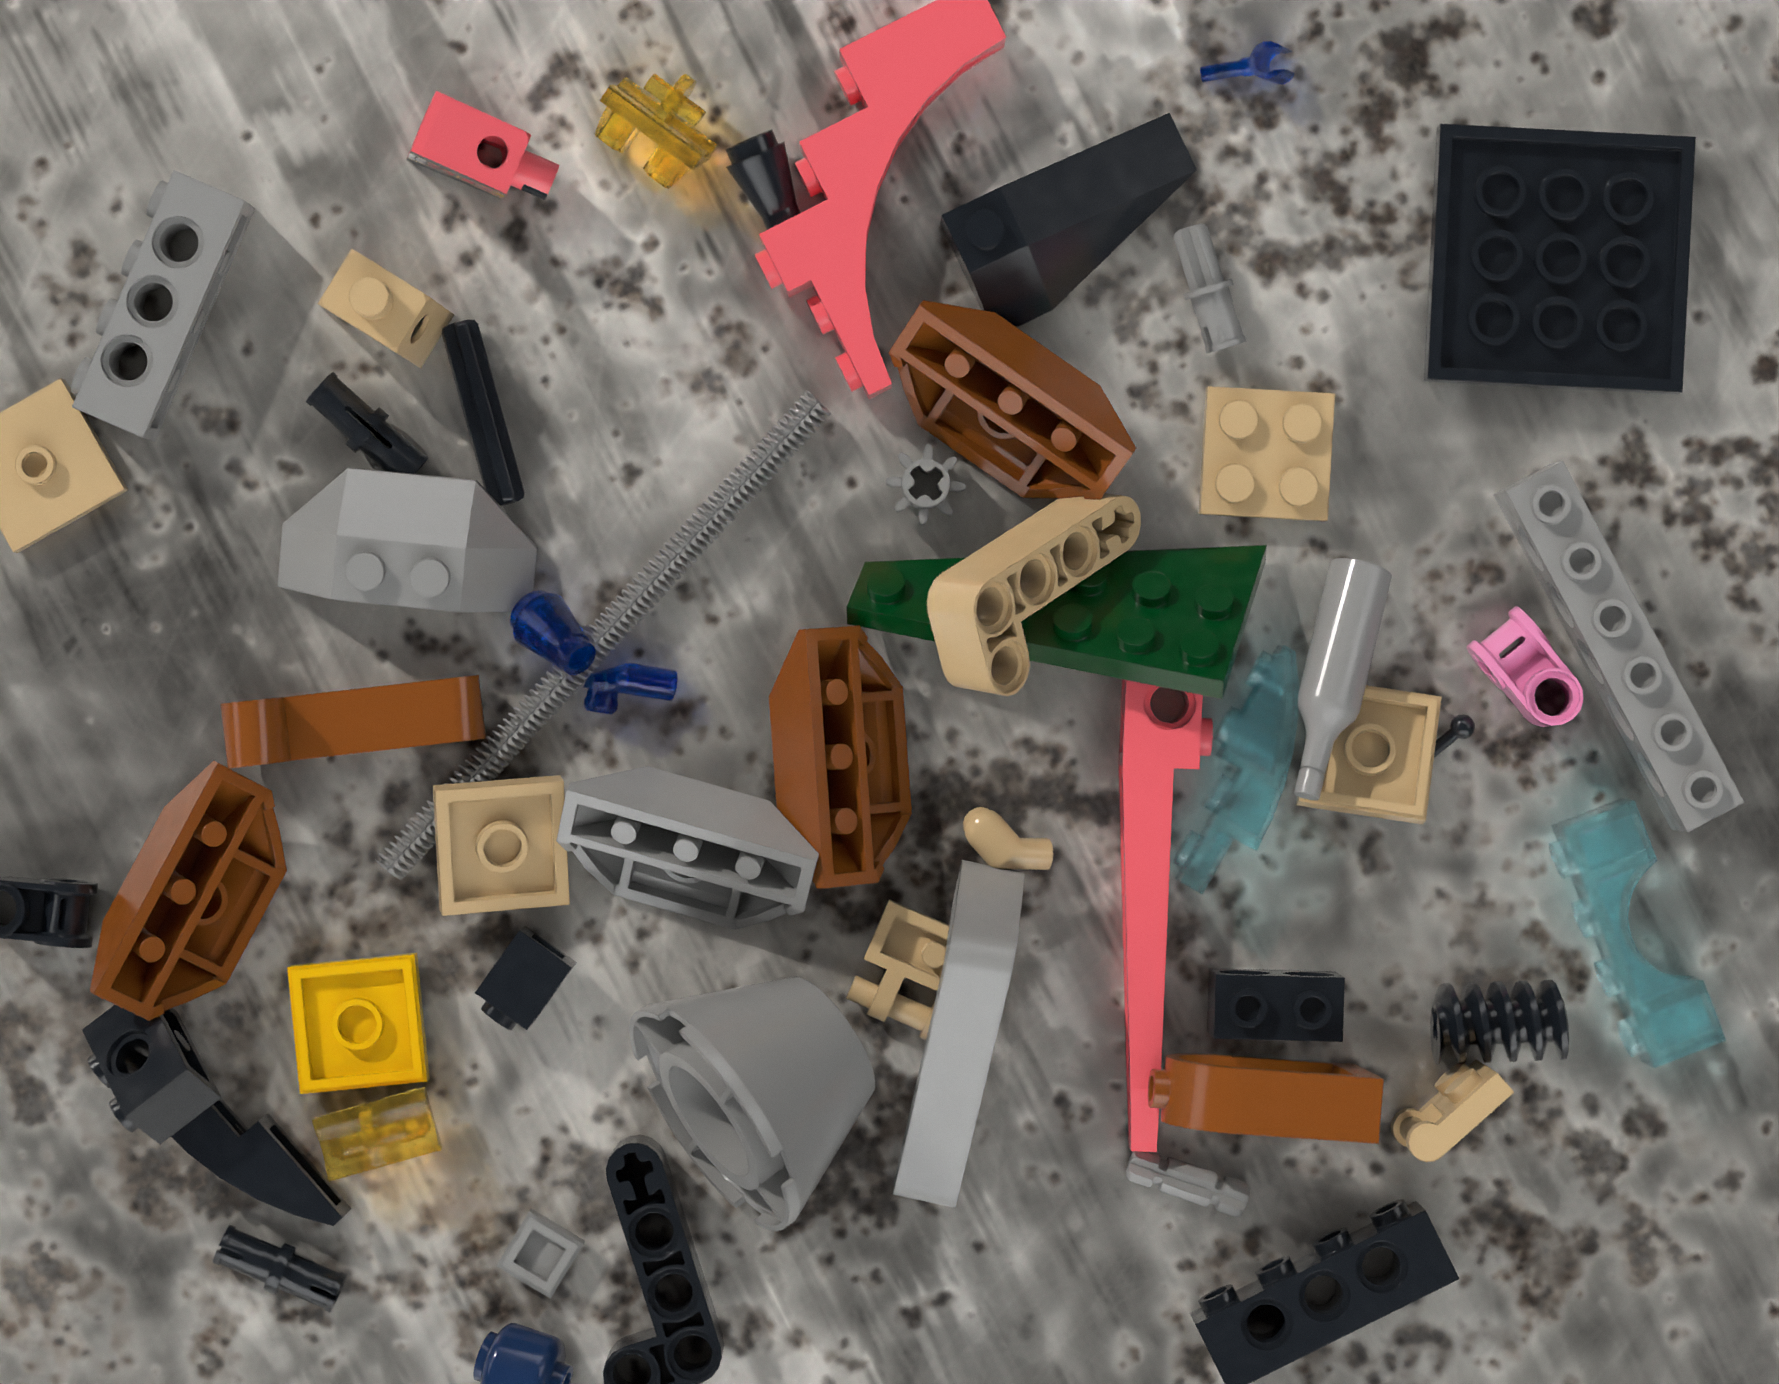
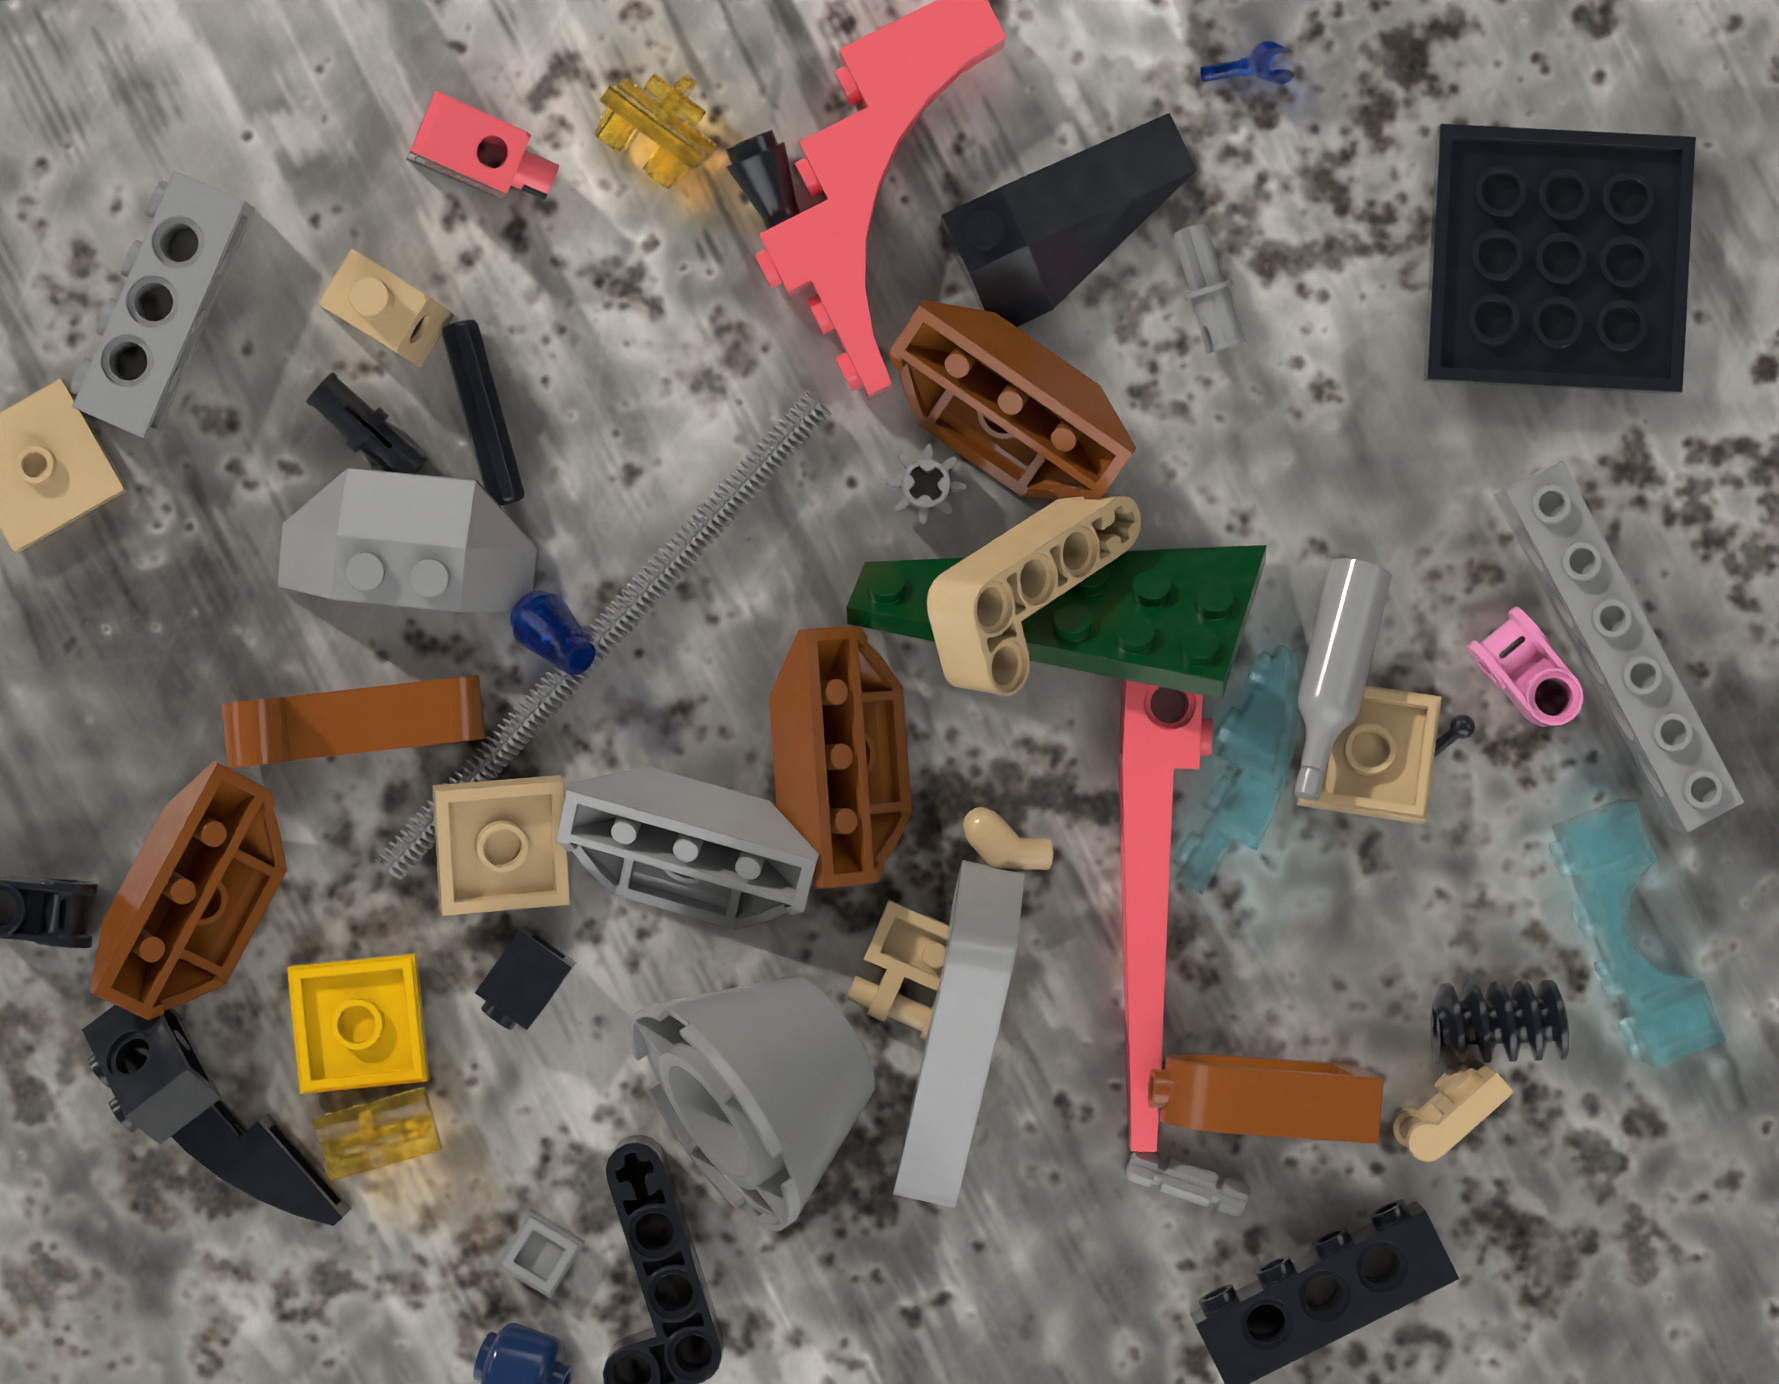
black pin [213,1225,347,1312] -> none
clear blue arm [583,663,678,715] -> none
tan plate [1198,386,1335,522] -> none
black brick [1207,968,1345,1042] -> none

